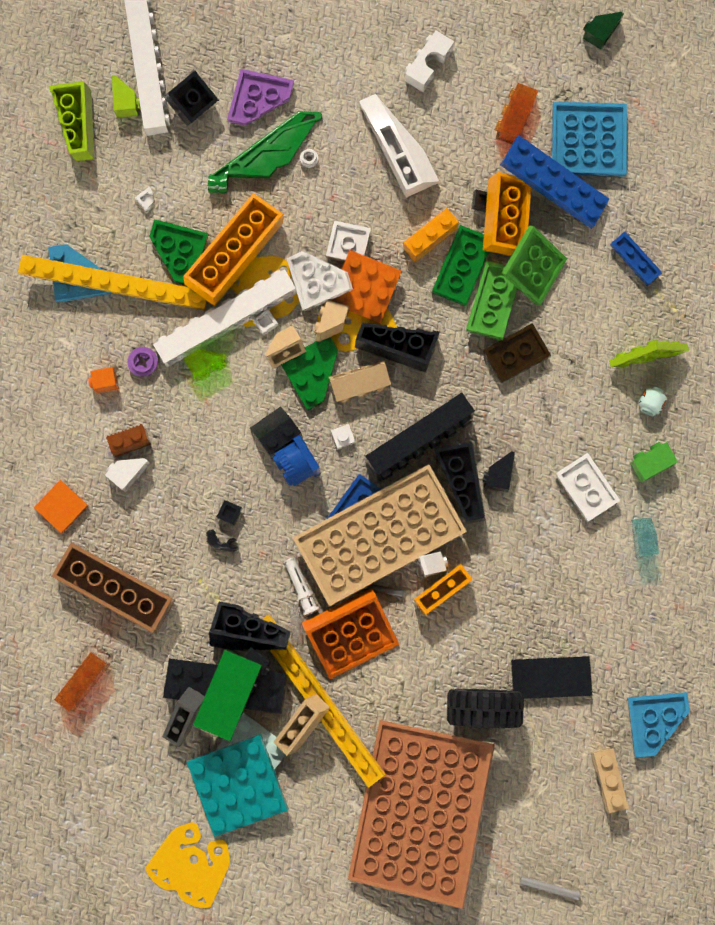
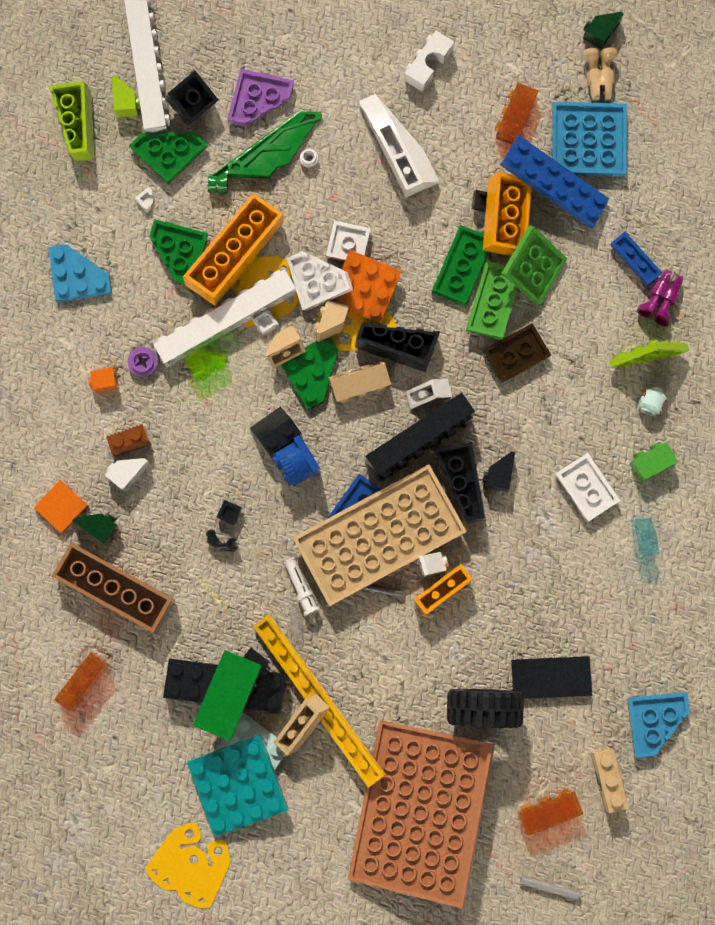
yellow plate [18,255,207,311] -> none
dark grey brick [162,687,205,747] -> none
black wedge [209,601,291,650] -> none
orange slope [302,588,399,679] -> none
white plate [331,424,355,449] -> none
light orange brick [403,208,459,263] -> none
none -> dark green slope [72,513,117,544]
none -> green plate [129,132,208,185]
none -> white slope [406,379,452,409]
none -> clear orange brick [517,788,583,836]
none -> tan piece [583,48,618,101]
none -> magenta piece [637,269,683,326]

